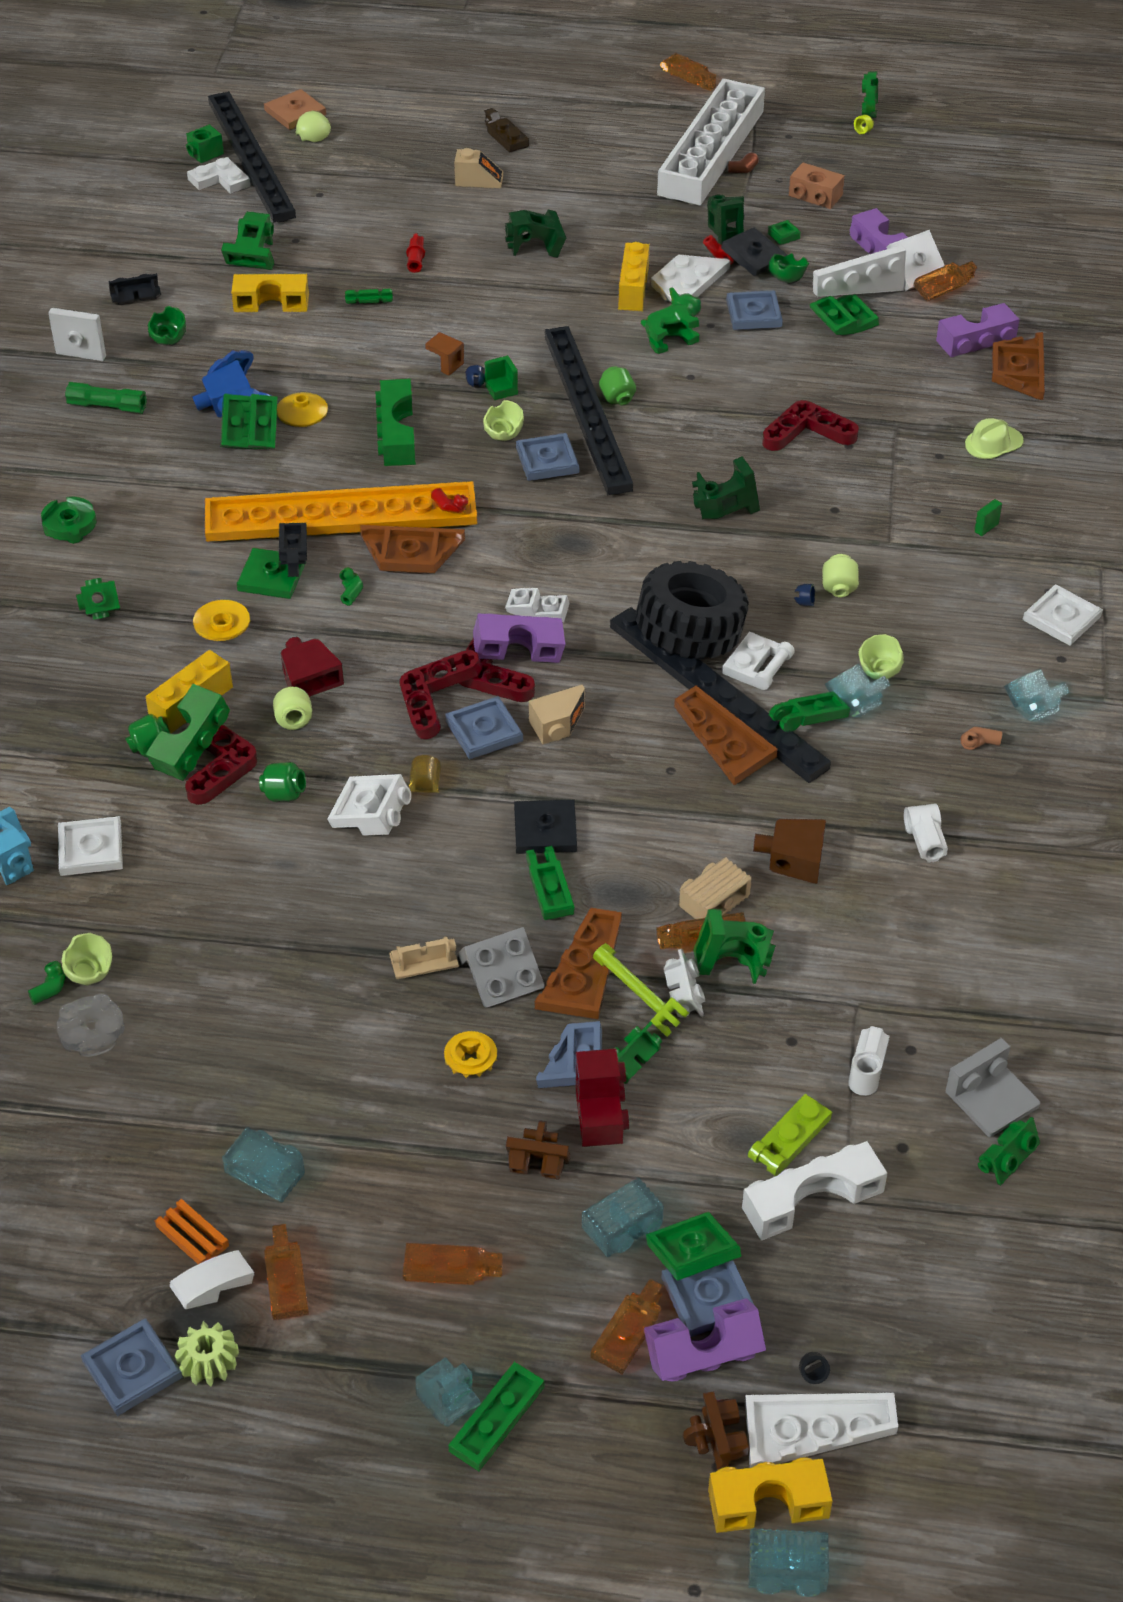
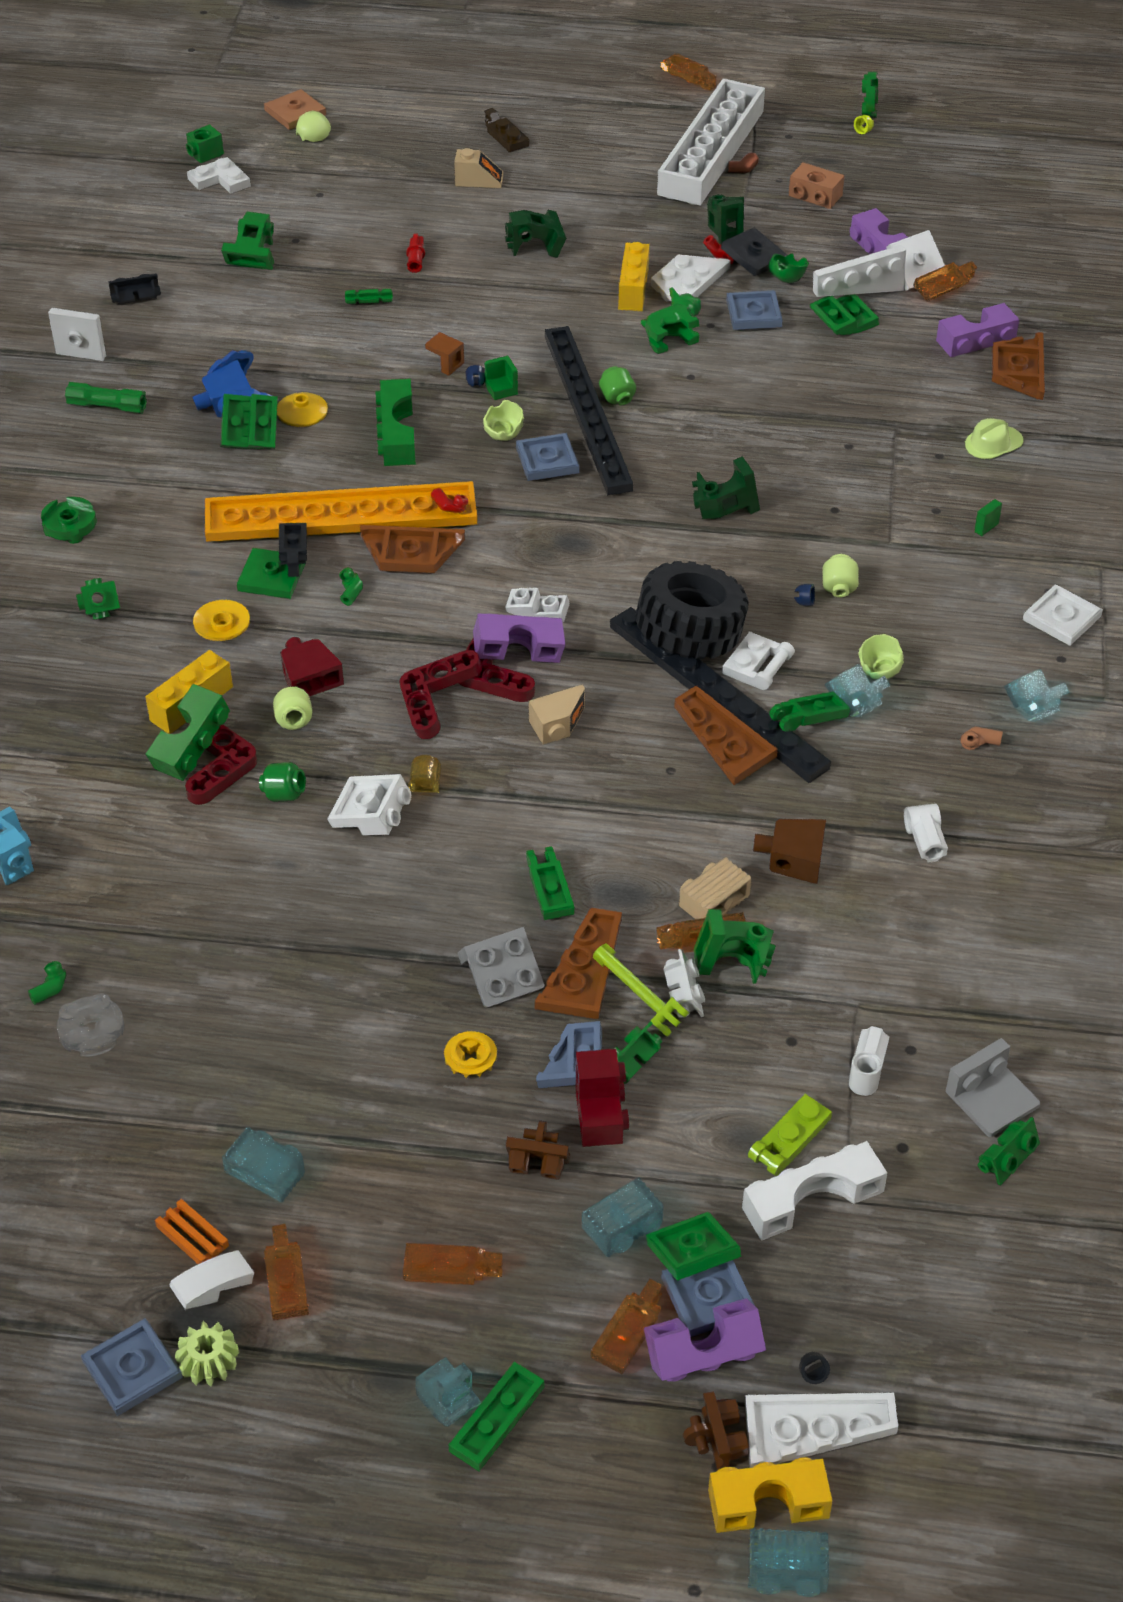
white plate [58,816,123,876] -> none
yellowish green hair [61,933,112,986] -> none
green head [125,714,171,758] -> none
green hair [147,306,186,345] -> none
black plate [208,91,296,223] -> none
yellow arch [231,274,309,312] -> none
tan hinge [389,937,459,979] -> none
sand blue plate [445,696,523,760] -> none
black plate [514,799,577,854] -> none
dark red beam [762,400,859,451] -> none
green tile [768,220,801,245] -> none

